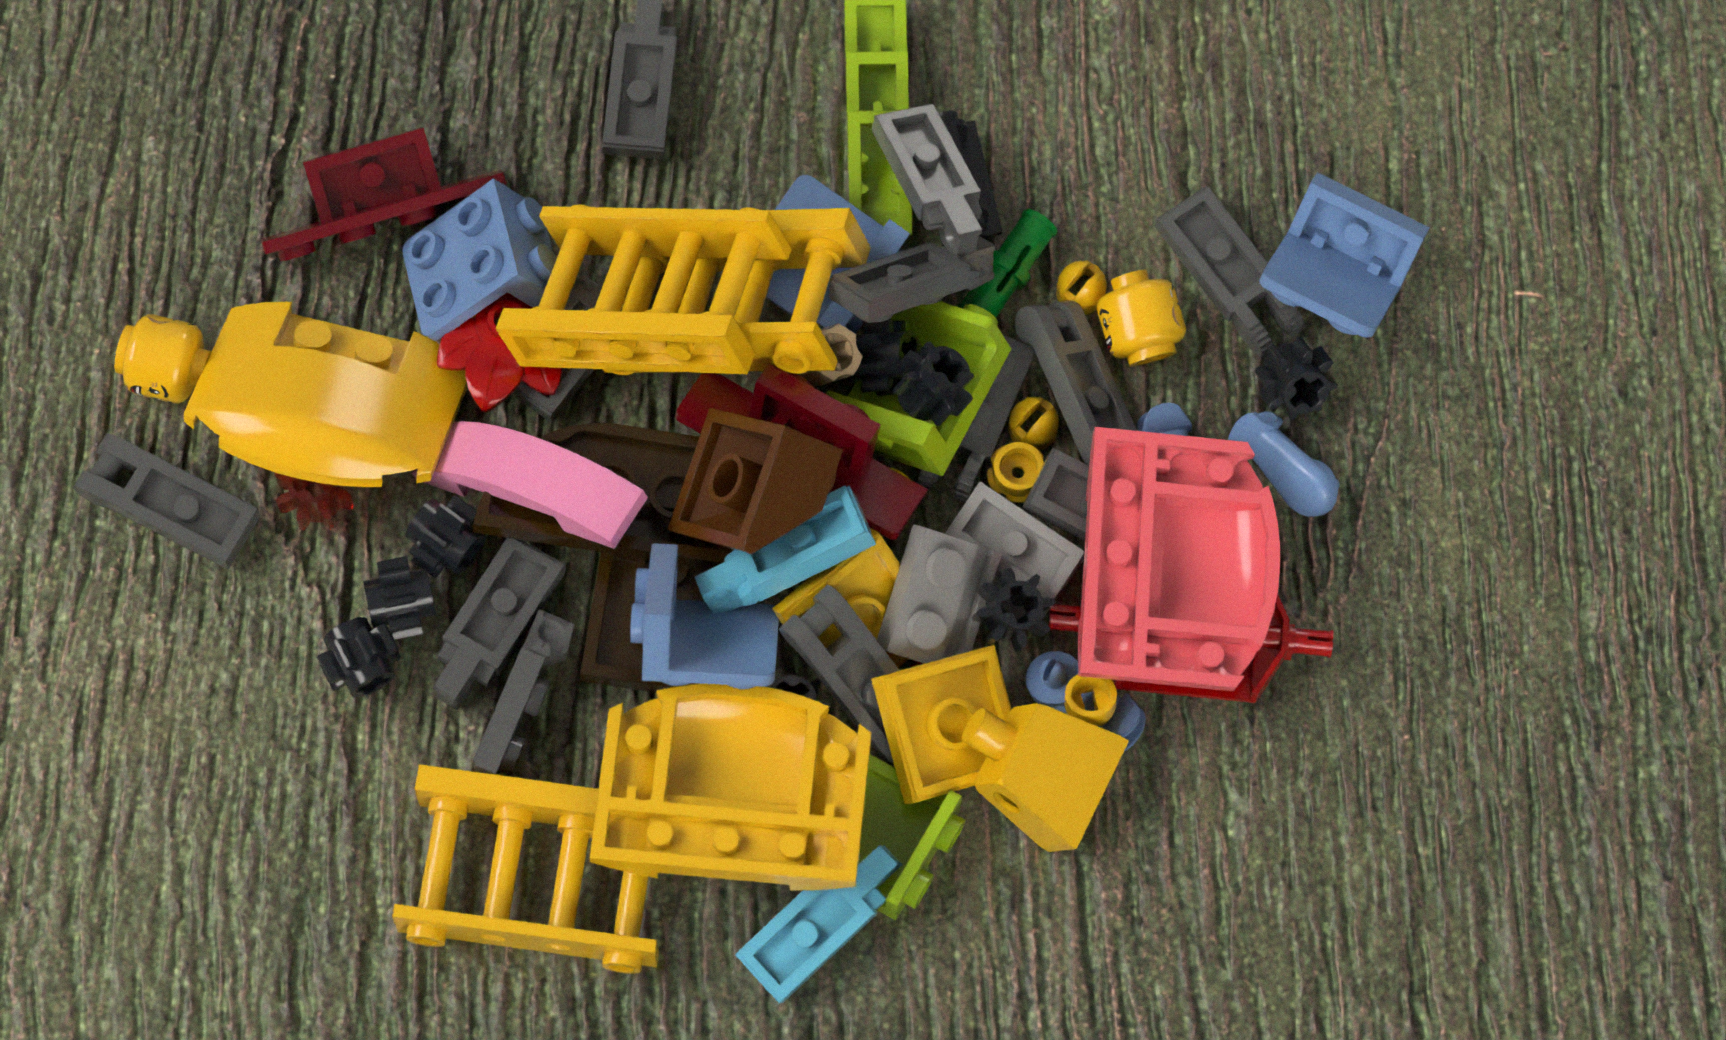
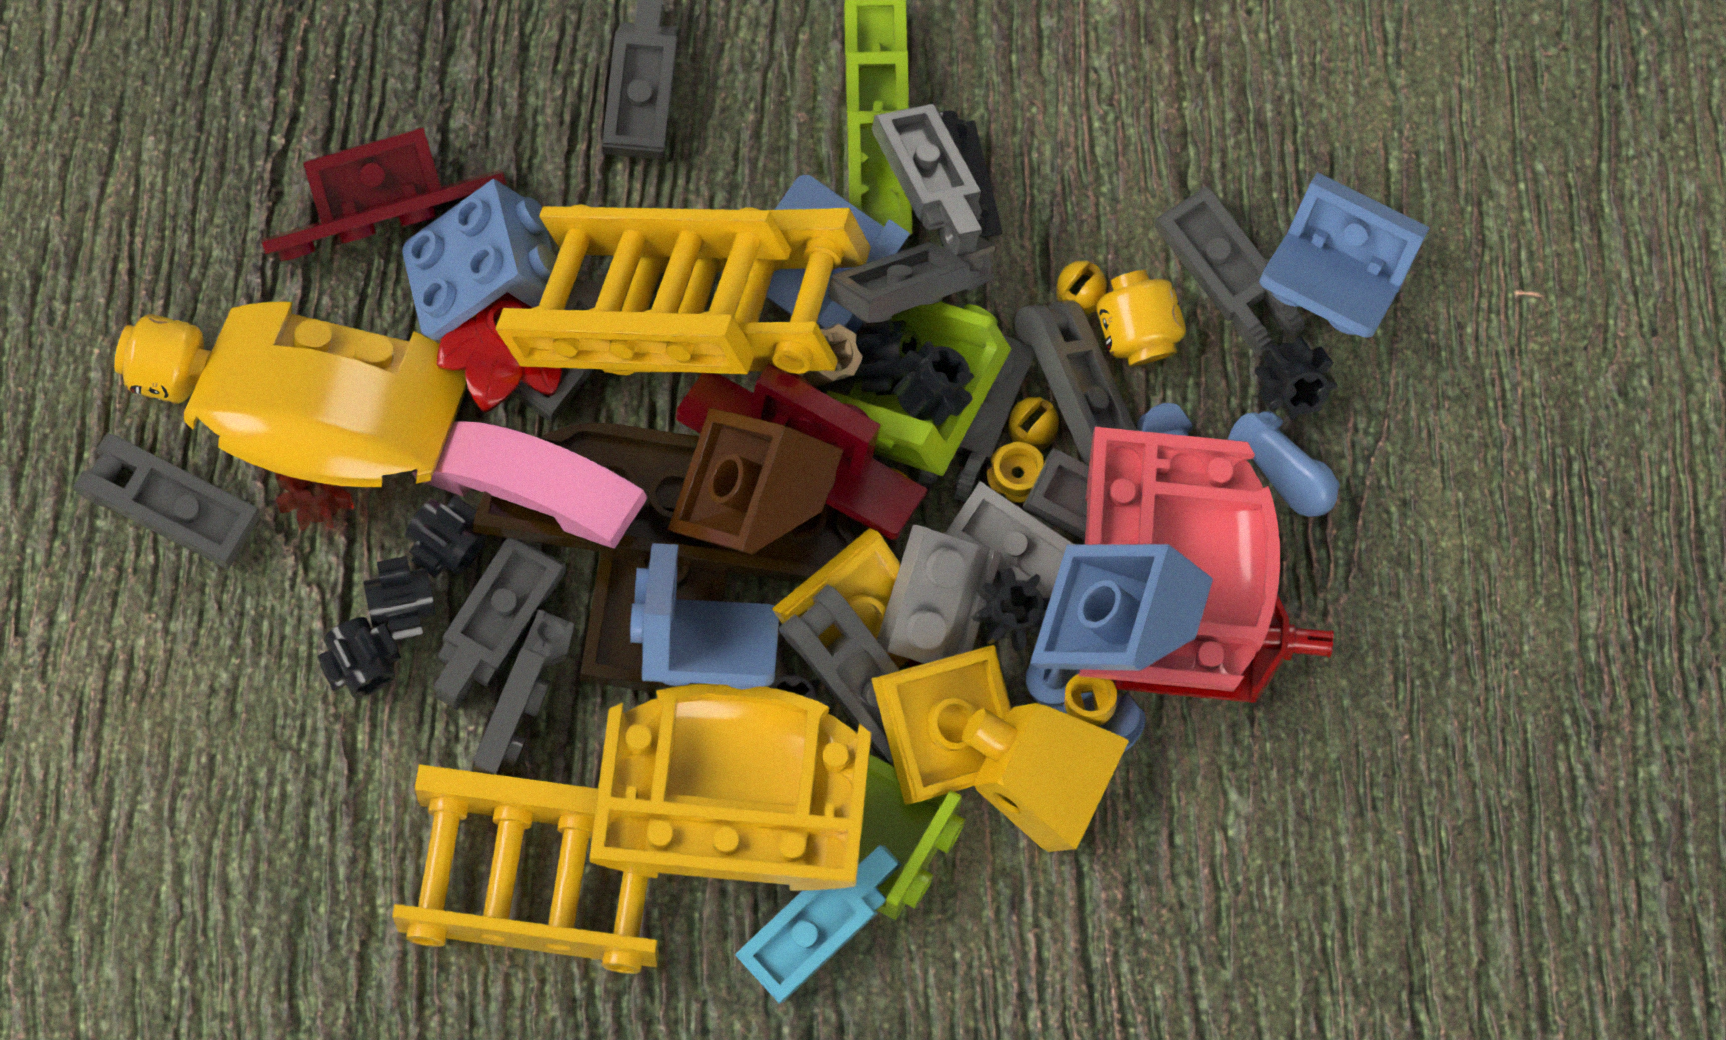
medium azure hinge [695,485,876,613] -> none
green pin [957,209,1058,318] -> none
none -> medium blue slope [1030,544,1213,671]

